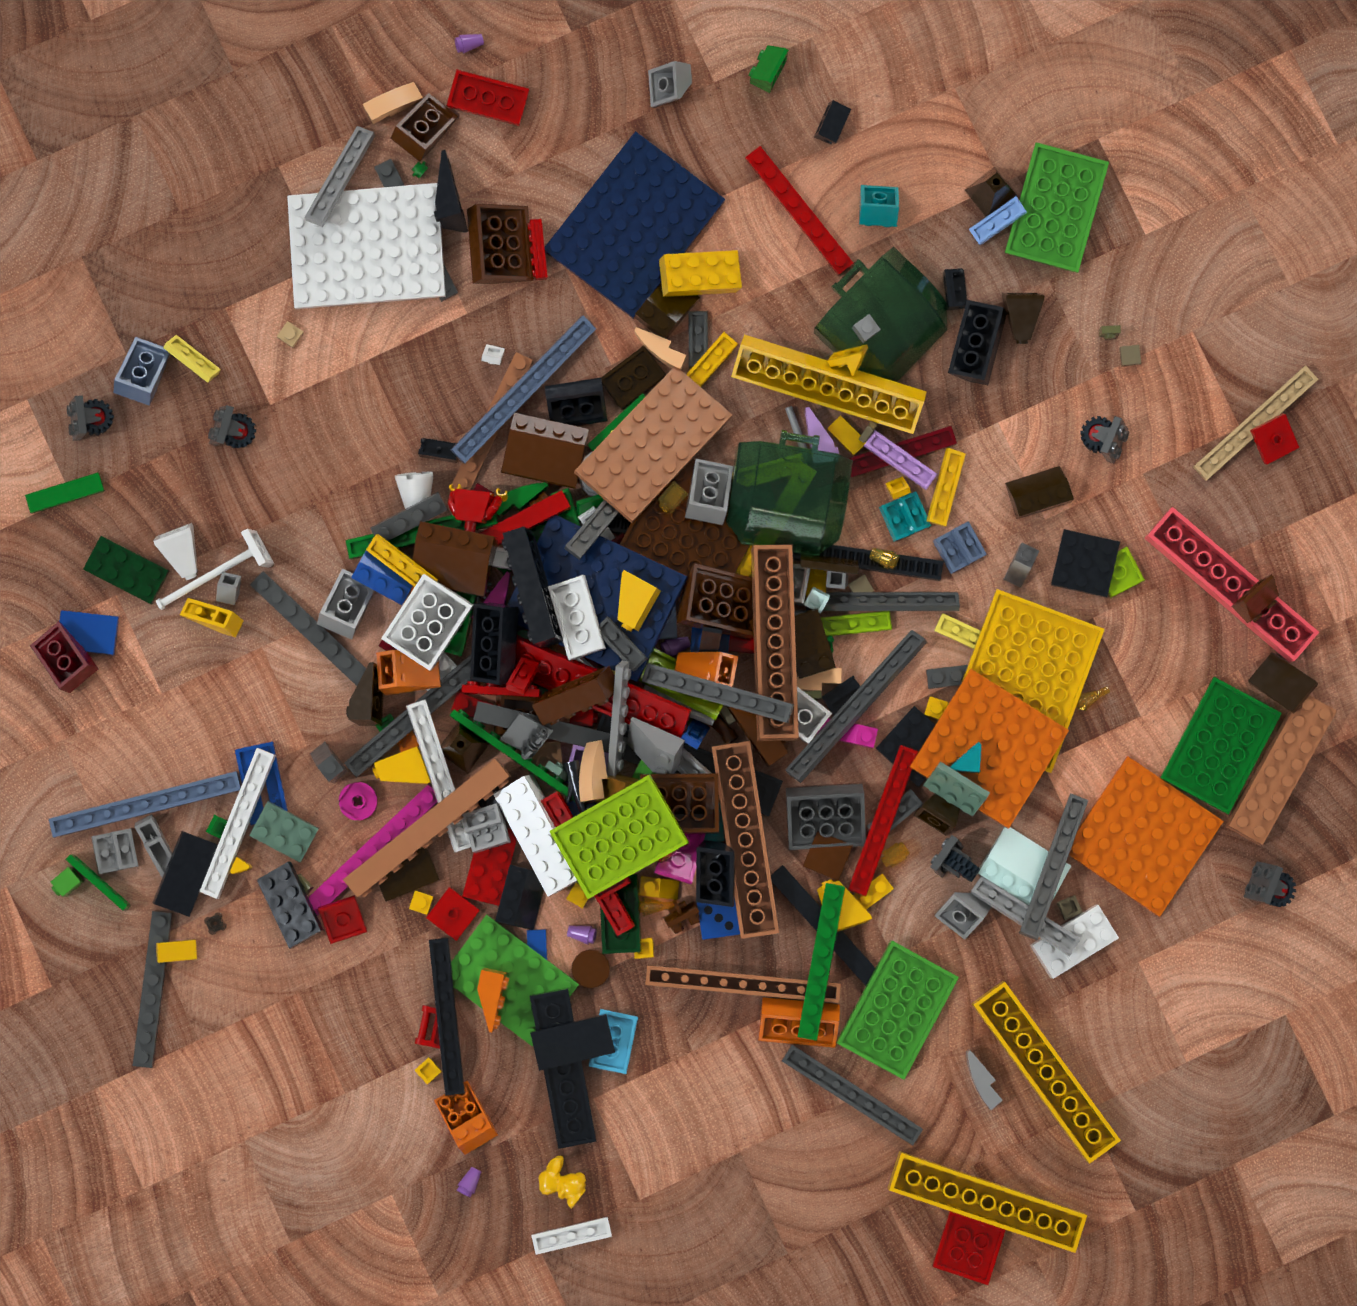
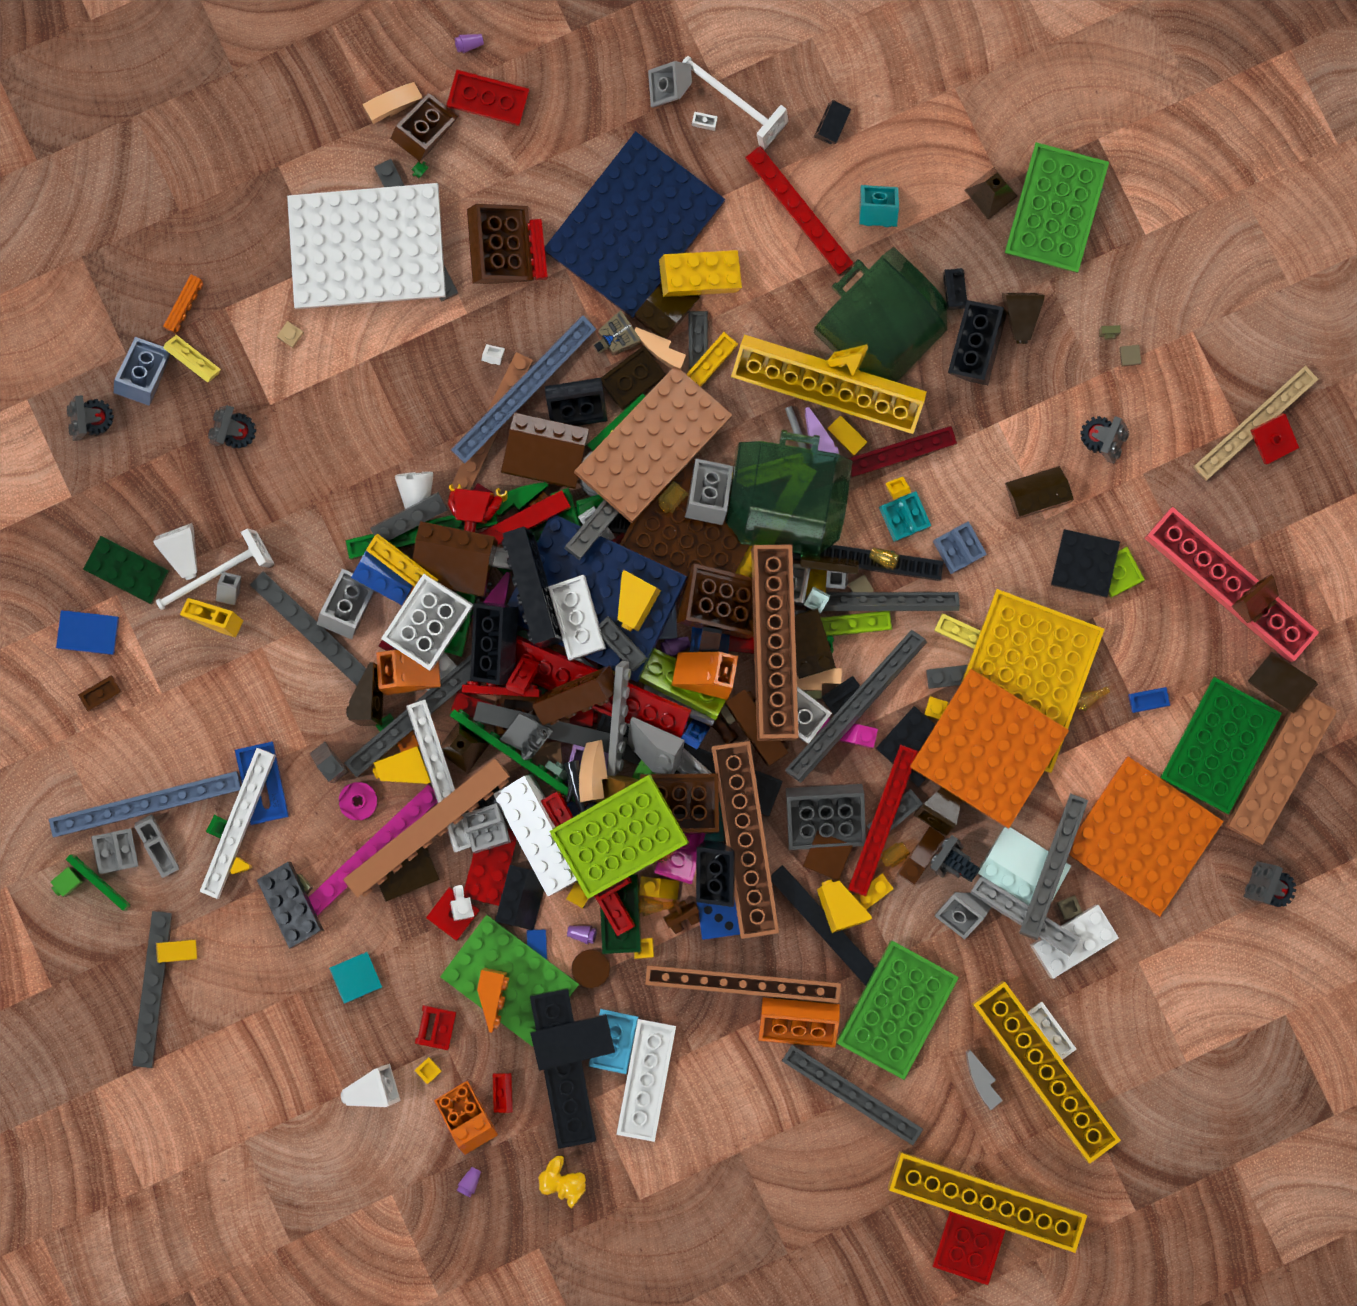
green tile [25,472,105,514] -> none
dark red slope [30,621,99,693] -> none
black piece [152,831,218,917] -> none
clear smoke plate [204,912,227,935] -> none
sand green plate [249,801,319,863] -> none
light grey plate [305,126,375,227] -> none
red plate [318,895,367,944] -> none
yellow plate [409,891,434,915] -> none
black hinge [418,438,458,463] -> none
black tile [429,938,465,1096] -> none
black wedge [434,150,469,233] -> none
white plate [531,1217,612,1255] -> none
dark grey plate [642,663,794,723] -> none
green slope [748,45,789,93] -> none
green plate [797,883,845,1041] -> none
light grey brick [852,314,881,343] -> none
dark tan tile [859,421,879,443] -> none
lavender tile [864,430,937,490] -> none
sand green plate [923,762,990,817] -> none
yellow plate [926,448,966,527] -> none
teal slope [950,742,982,773] -> none
light blue tile [969,196,1027,245] -> none
flat silver slope [1003,543,1039,588] -> none
none -> reddish brown plate [78,675,122,712]
none -> orange piece [163,274,203,334]
none -> teal slope [329,952,382,1004]
none -> white slope [341,1064,401,1107]
none -> white plate [450,885,474,921]
none -> red plate [493,1073,513,1113]
none -> dark tan torso [593,310,641,356]
none -> white plate [616,1019,676,1142]
none -> white tile [682,56,788,150]
none -> white piece [692,112,718,131]
none -> reddish brown slope [897,826,946,885]
none -> white plate [1028,1002,1076,1060]
none -> blue tile [1128,687,1170,713]

